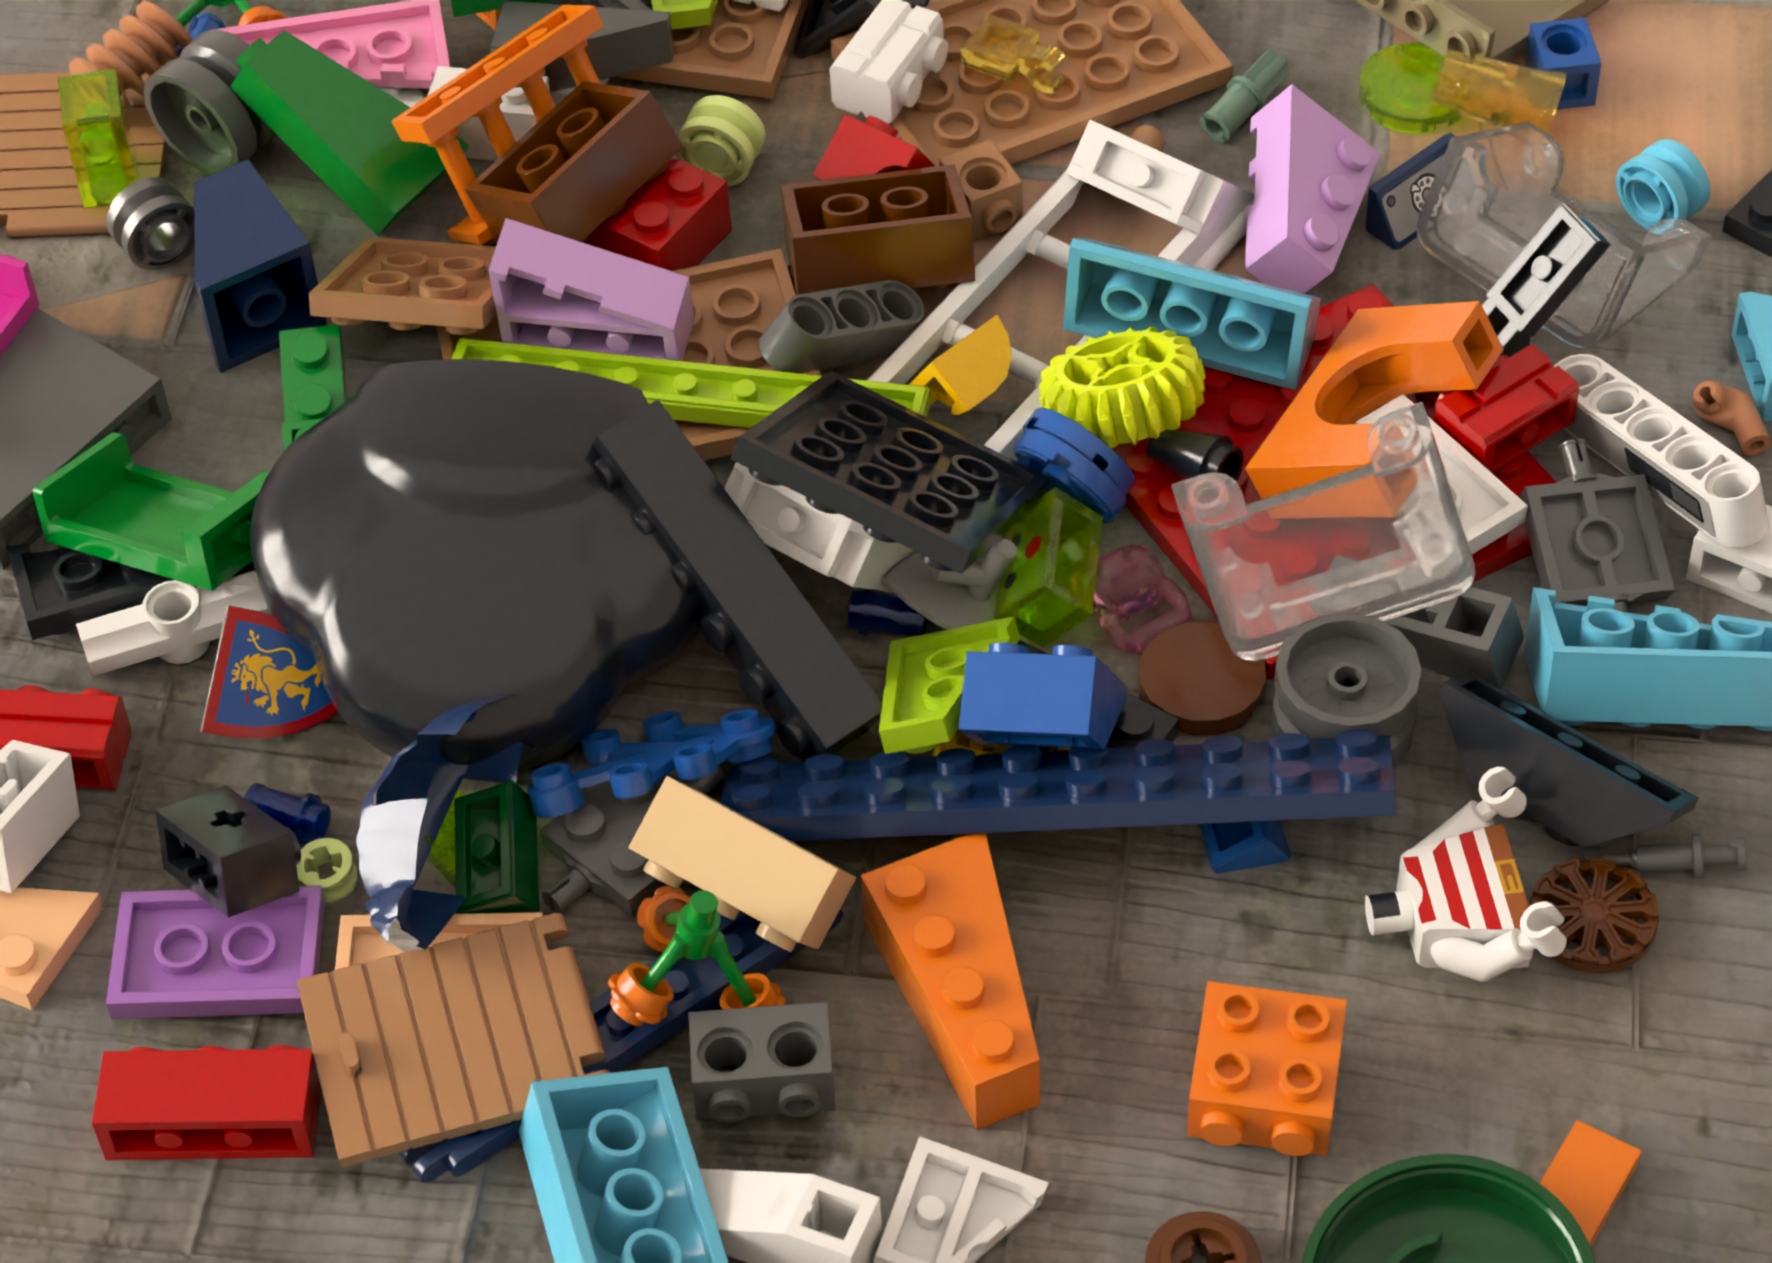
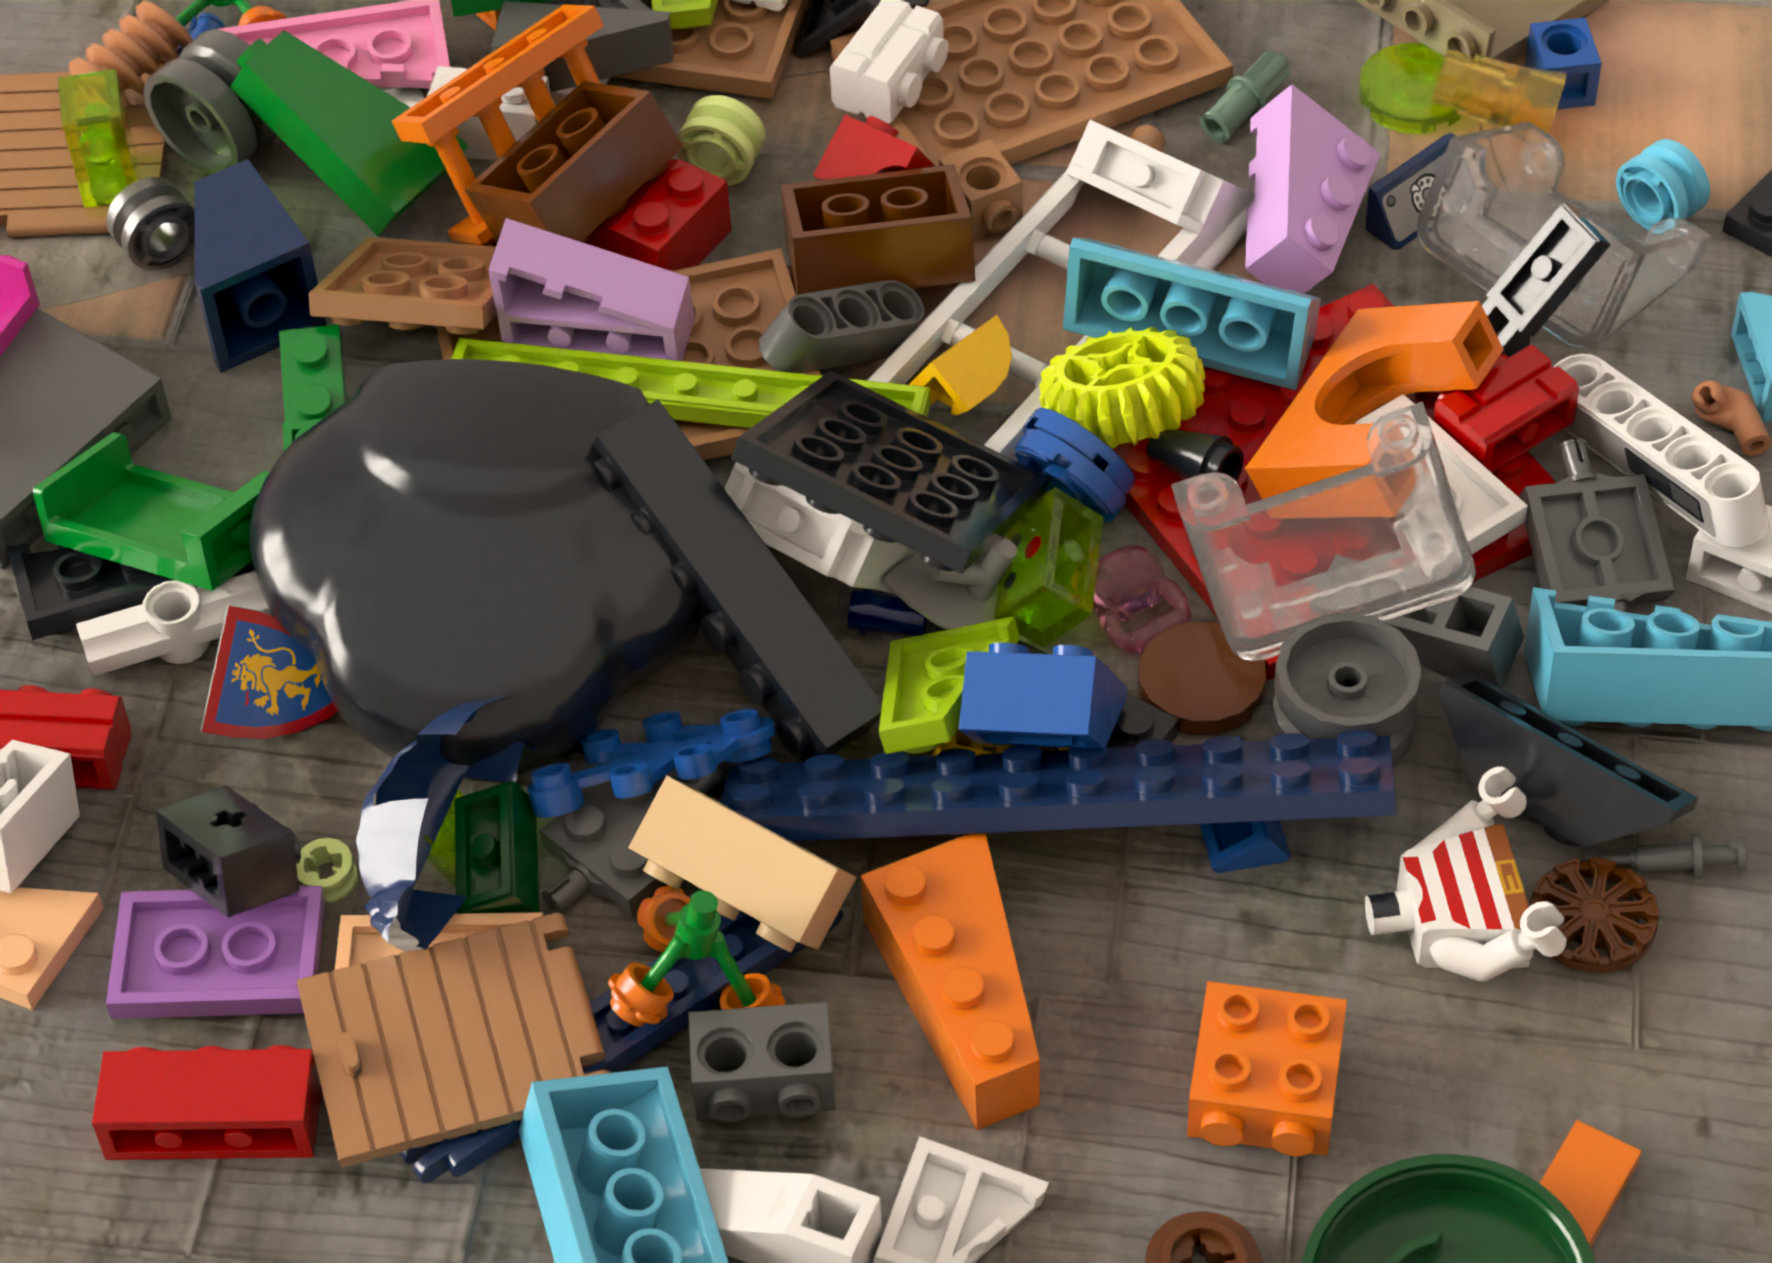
clear blue pin [244,783,331,845] -> none
clear yellow plate [961,15,1065,94] -> none

